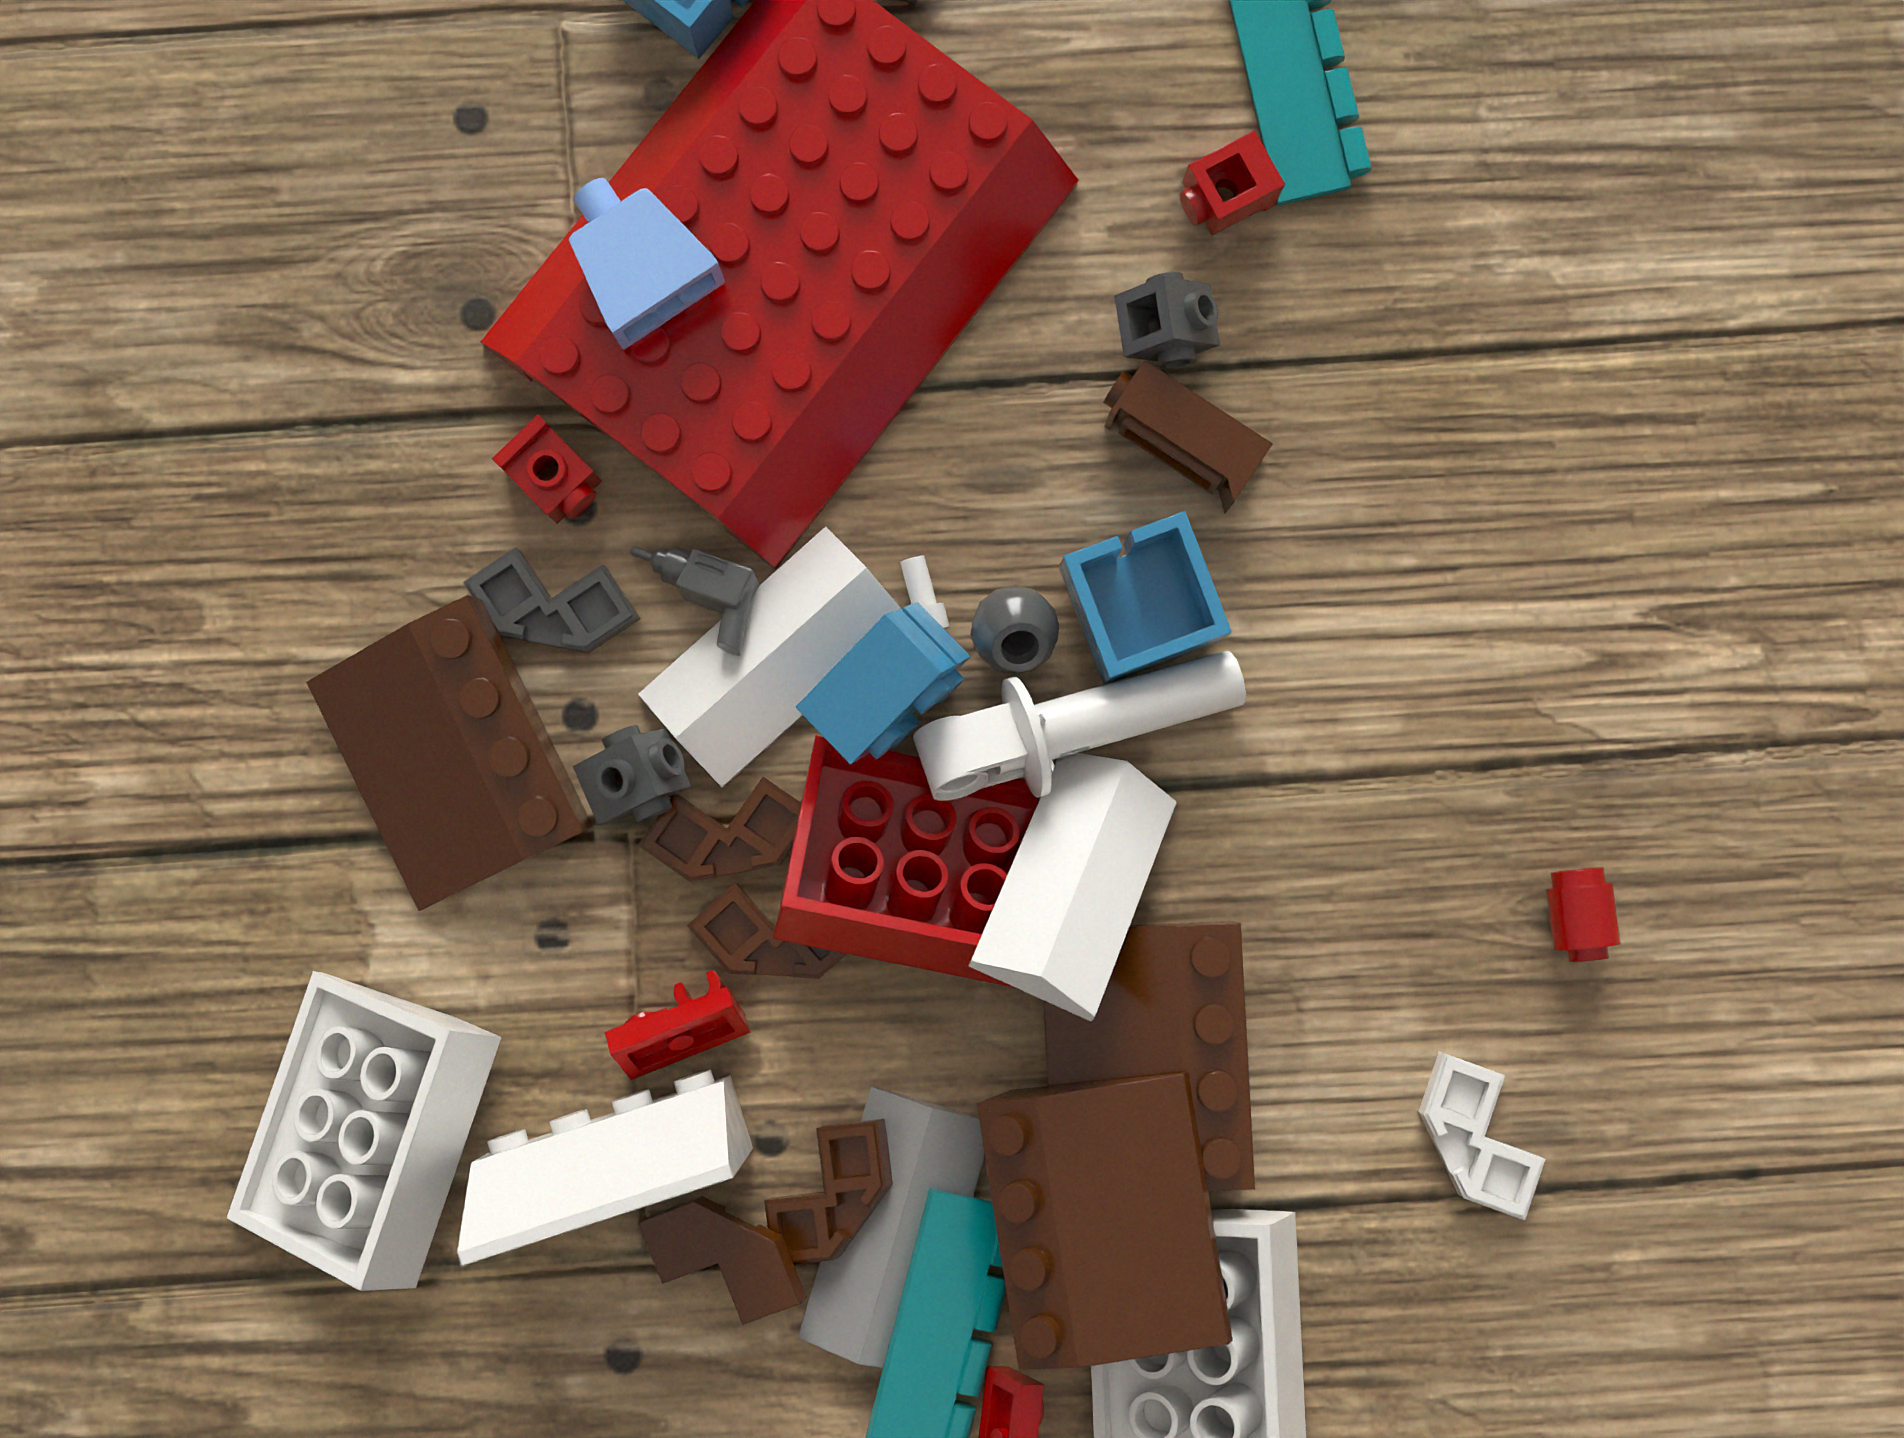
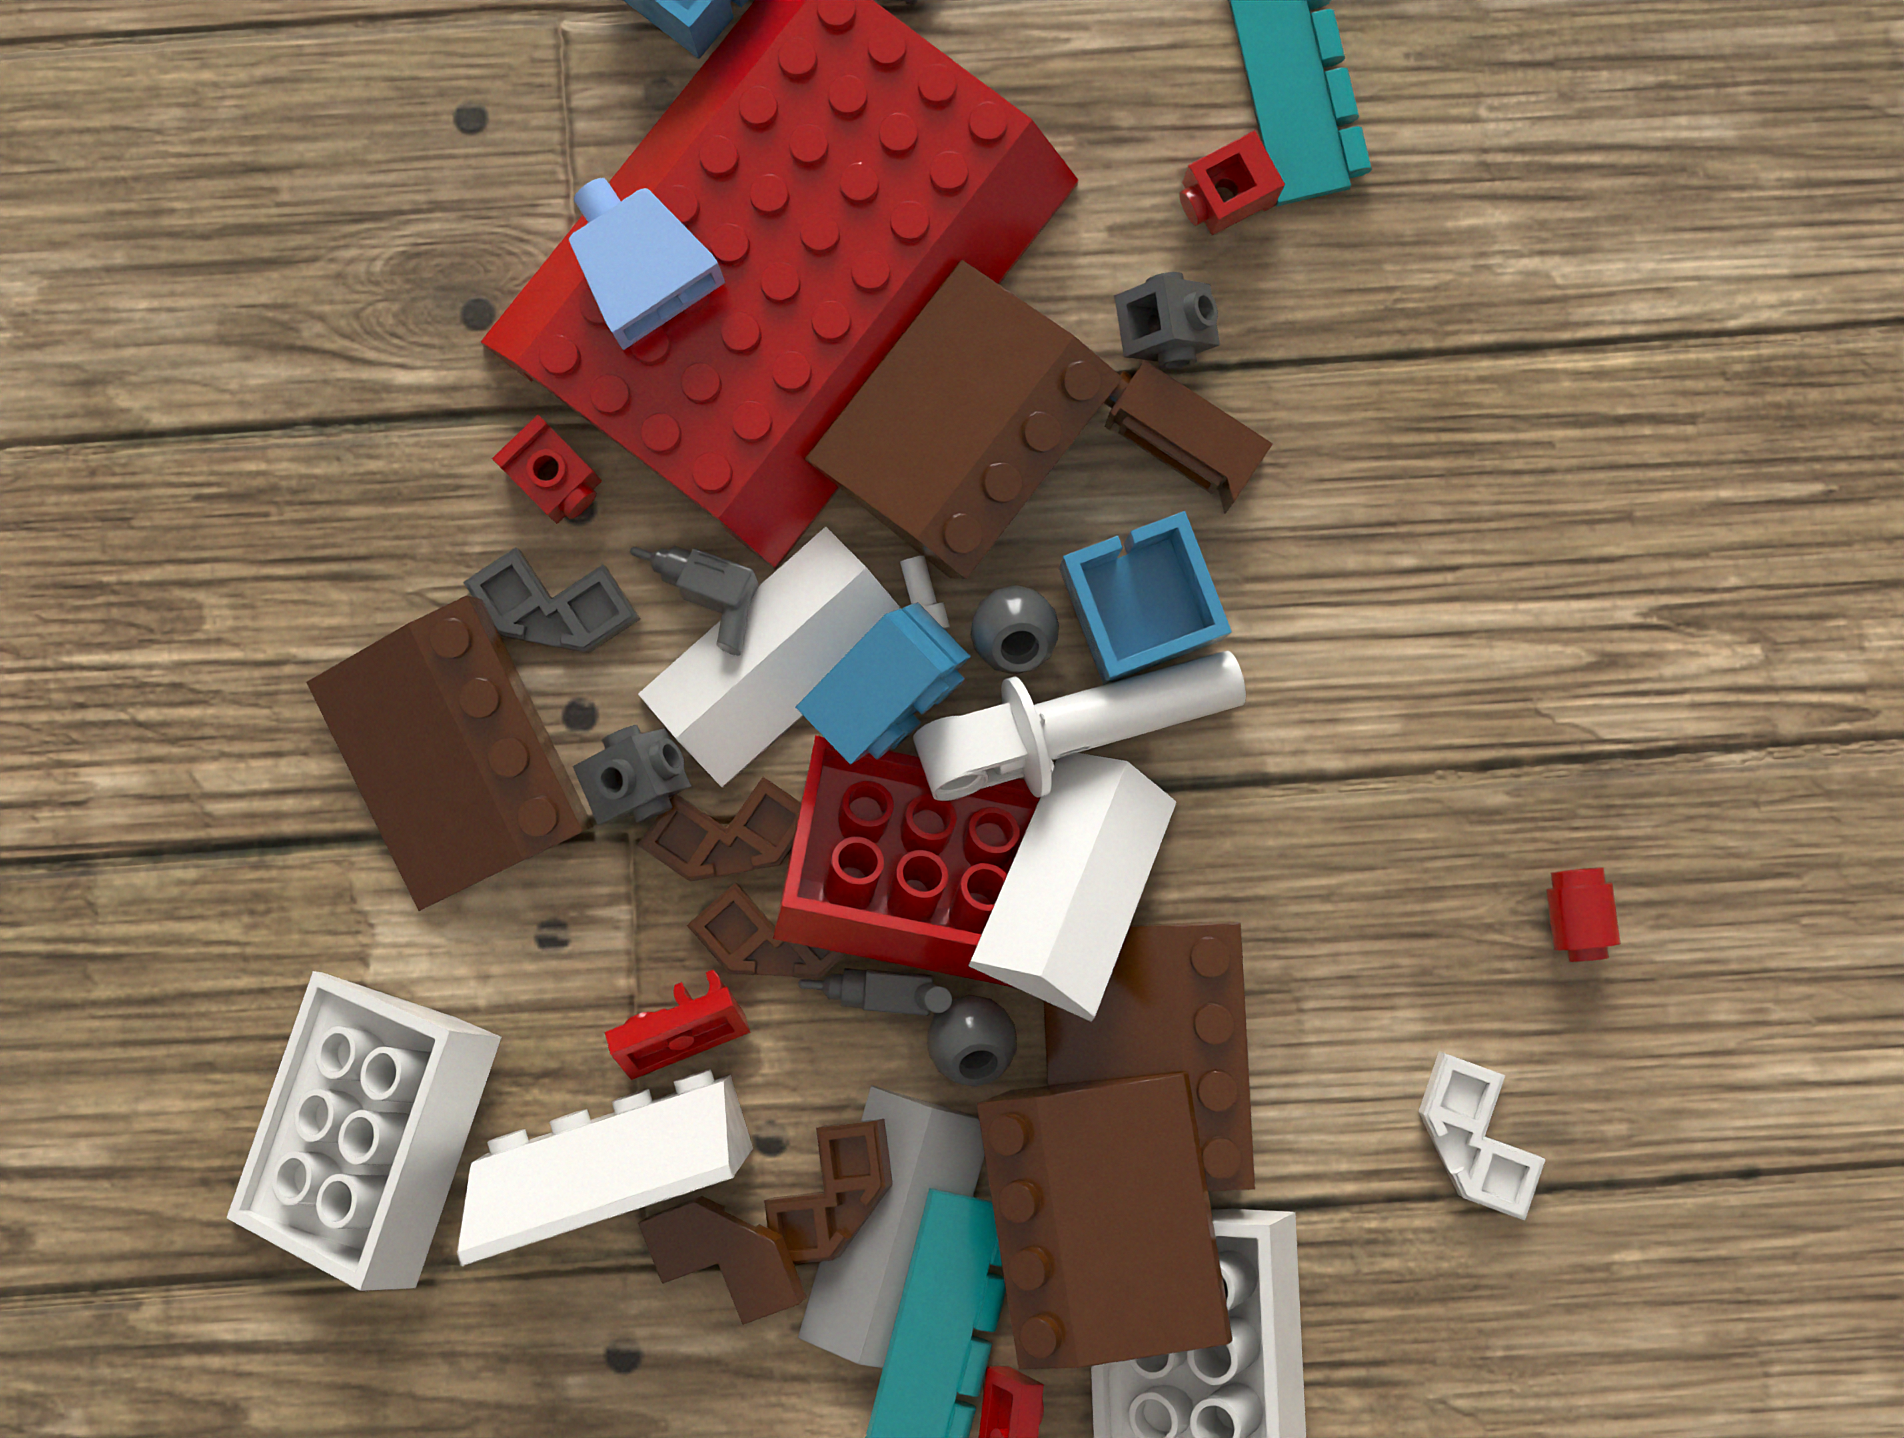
none -> dark grey piece [798,968,952,1016]
none -> reddish brown slope [804,260,1123,579]
none -> dark grey piece [927,994,1017,1087]

